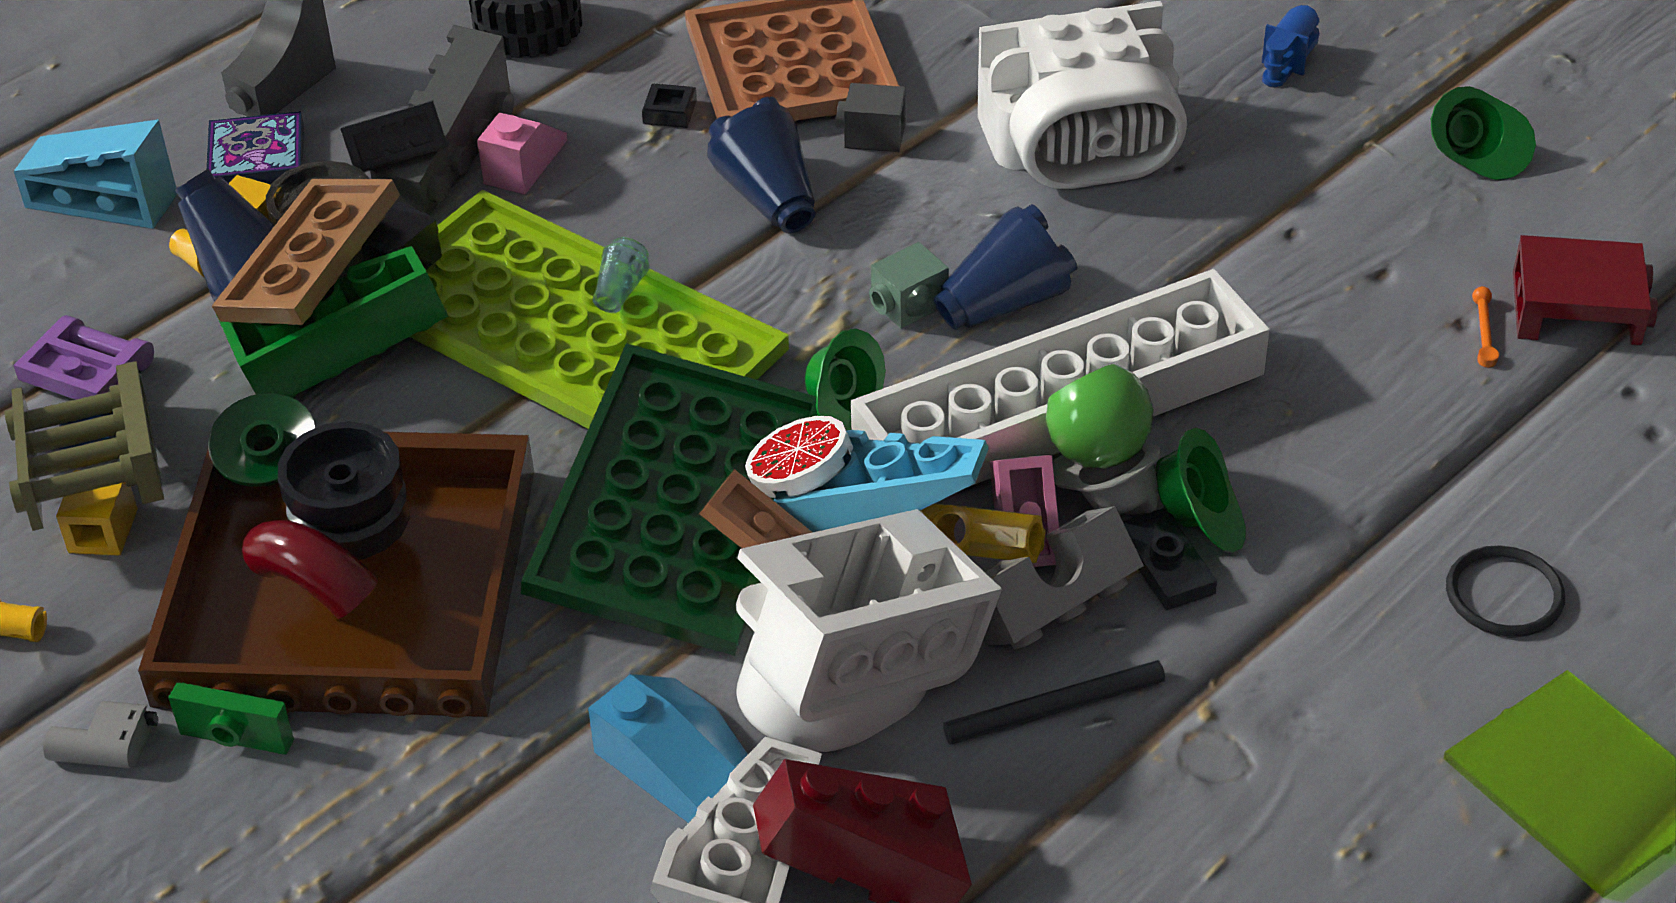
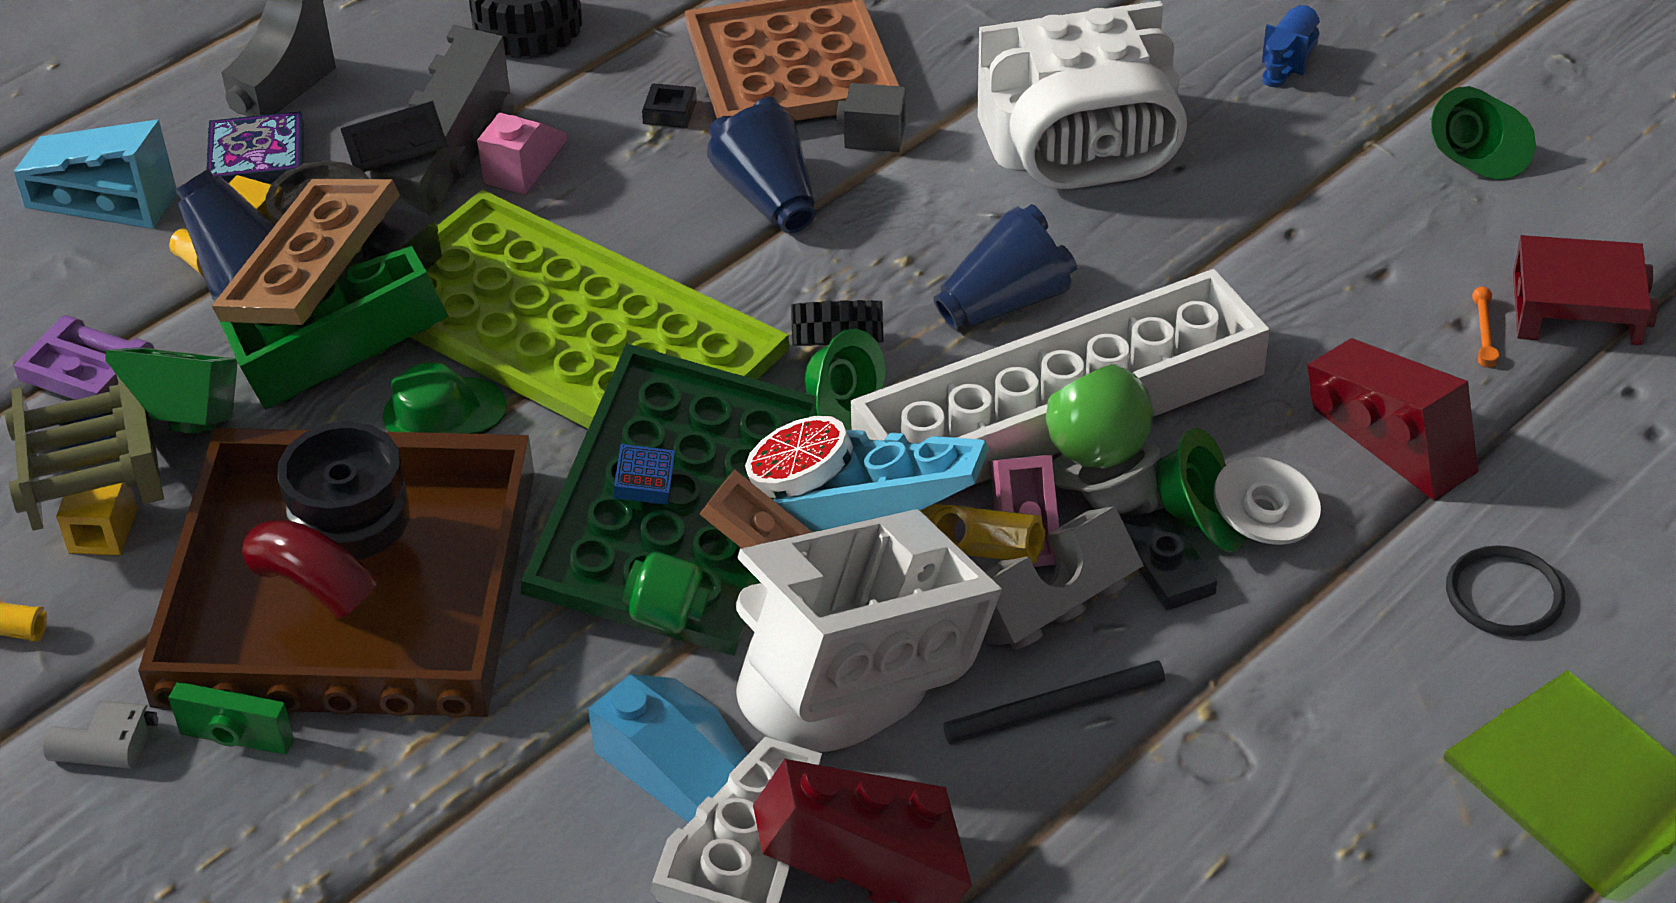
dark green dish [208,393,316,487] -> none
clear light blue cone [593,237,650,313] -> none
sand green brick [869,242,949,329] -> none
none -> green slope [105,347,238,433]
none -> green piece [382,362,507,434]
none -> blue tile [613,444,675,505]
none -> green head [622,552,710,634]
none -> black tyre [791,300,884,346]
none -> white dish [1213,457,1321,545]
none -> dark red wedge [1307,338,1478,500]

